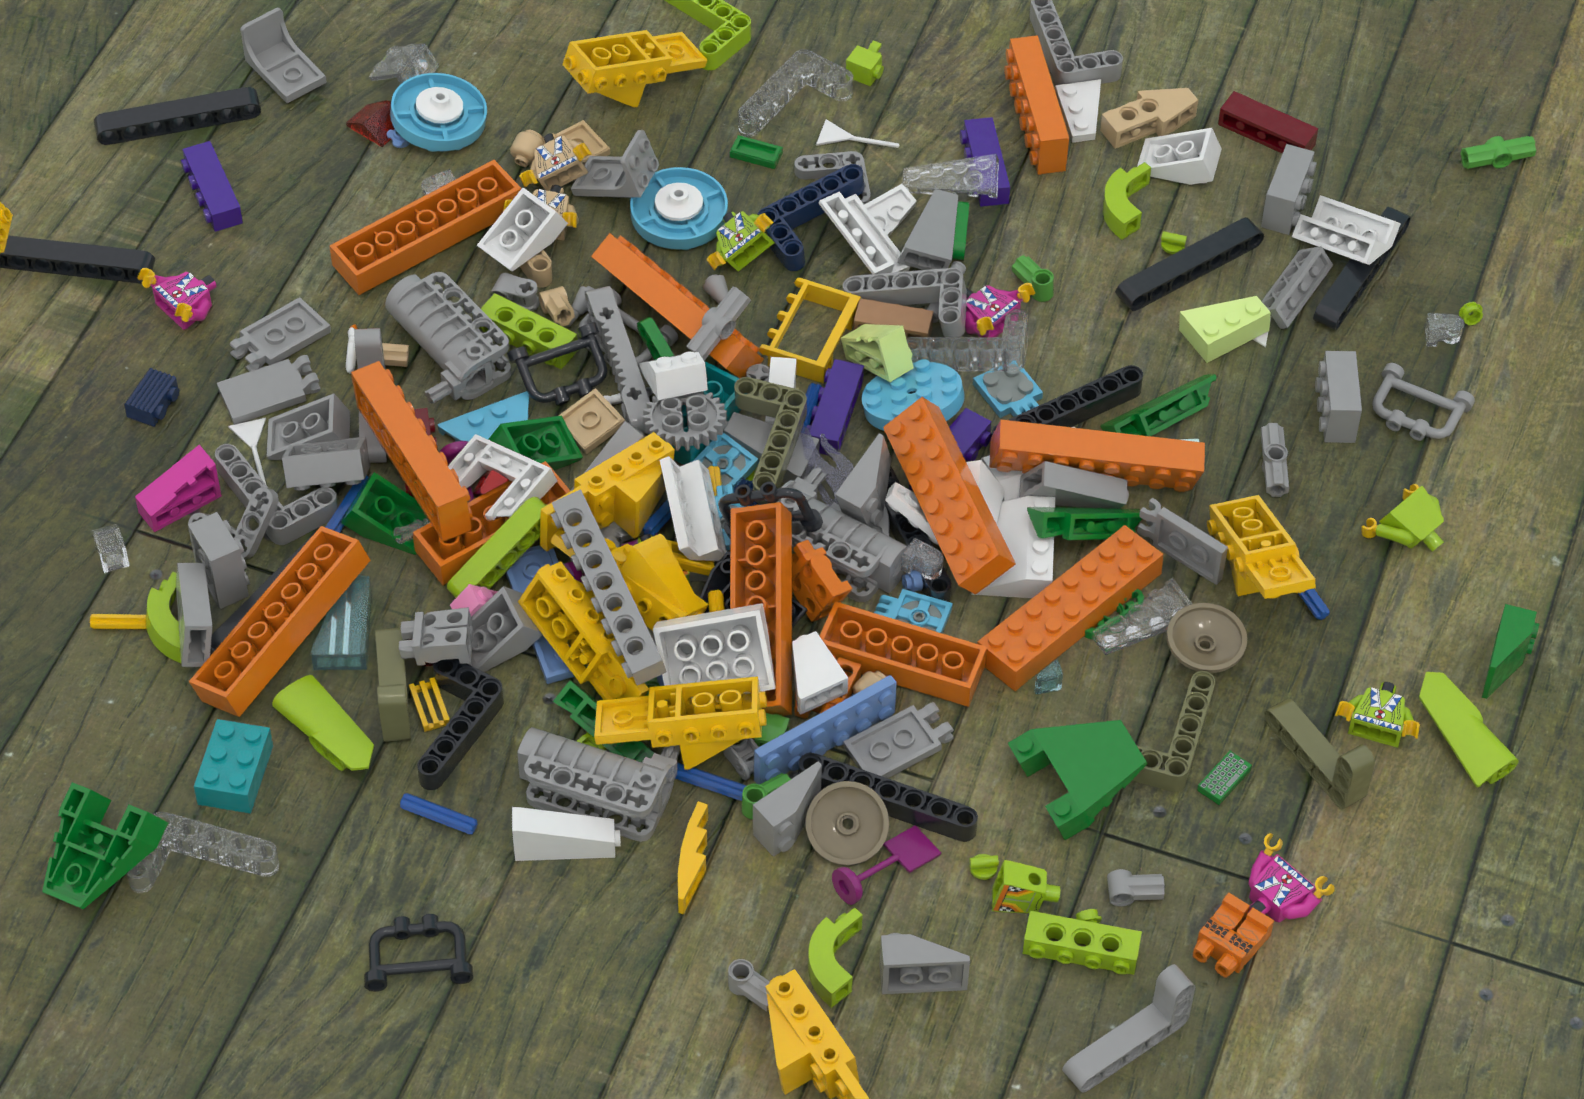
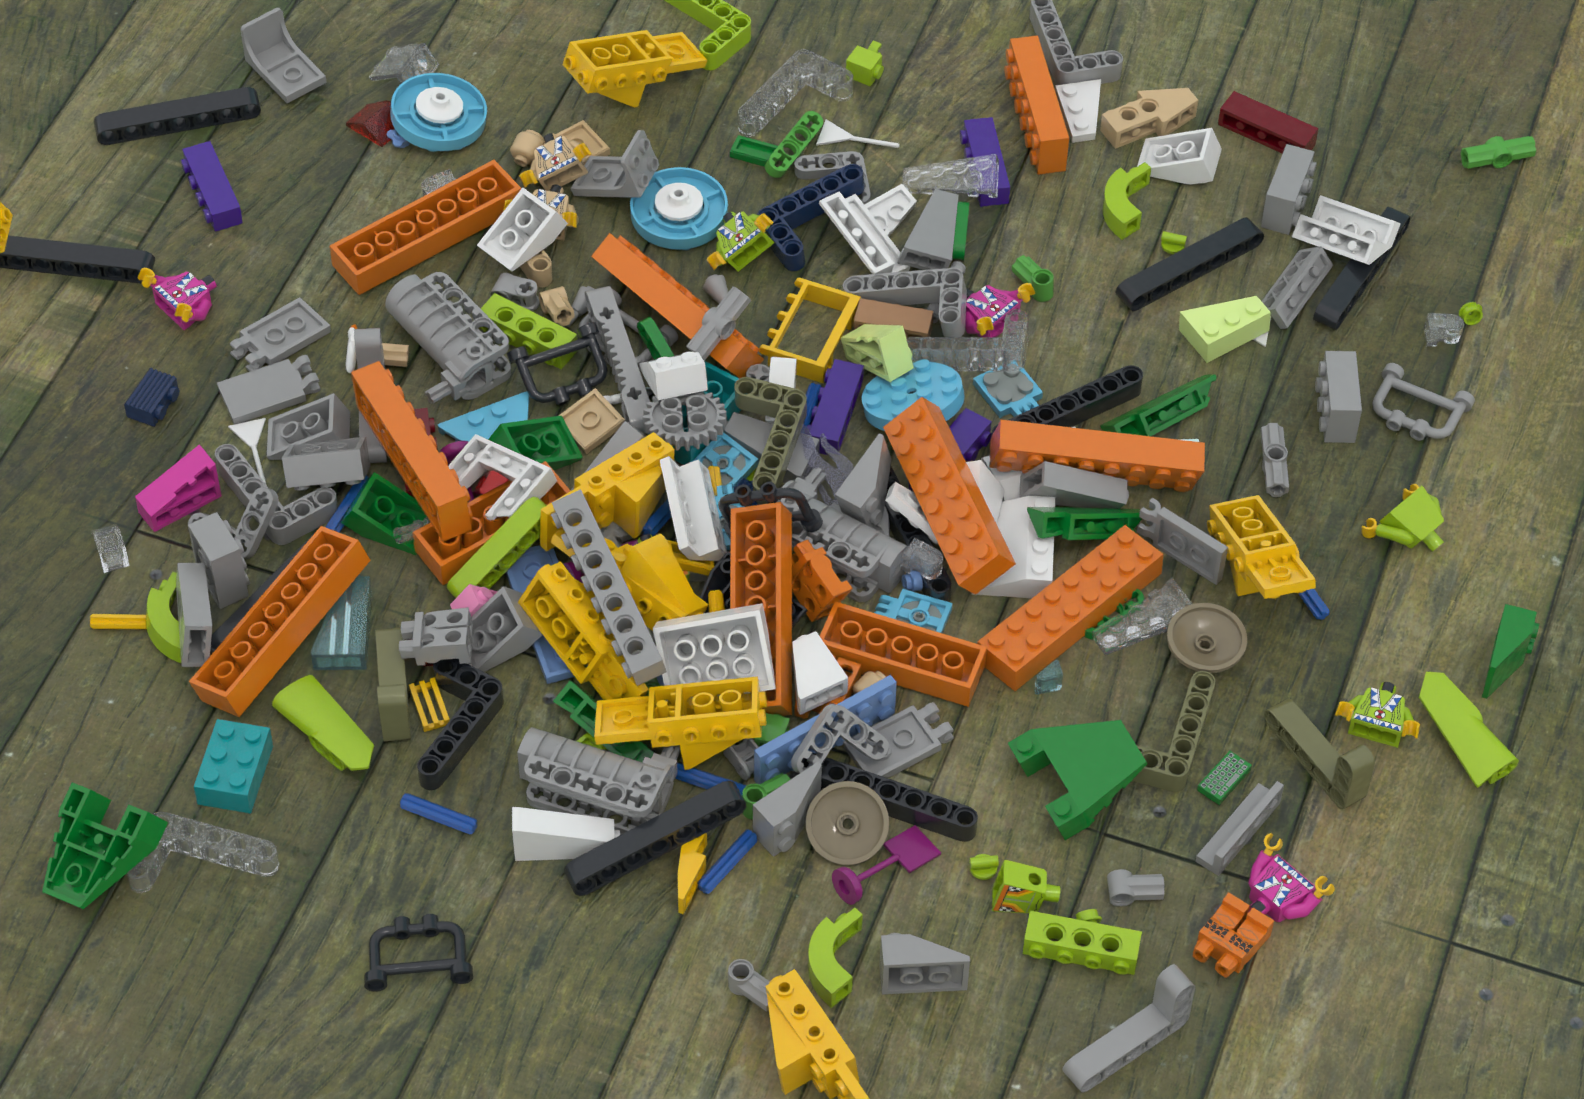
none -> black beam [564,781,746,896]
none -> blue axle [697,829,757,894]
none -> bright green beam [765,111,823,178]
none -> light grey beam [791,704,889,774]
none -> light grey fence [1196,781,1284,876]

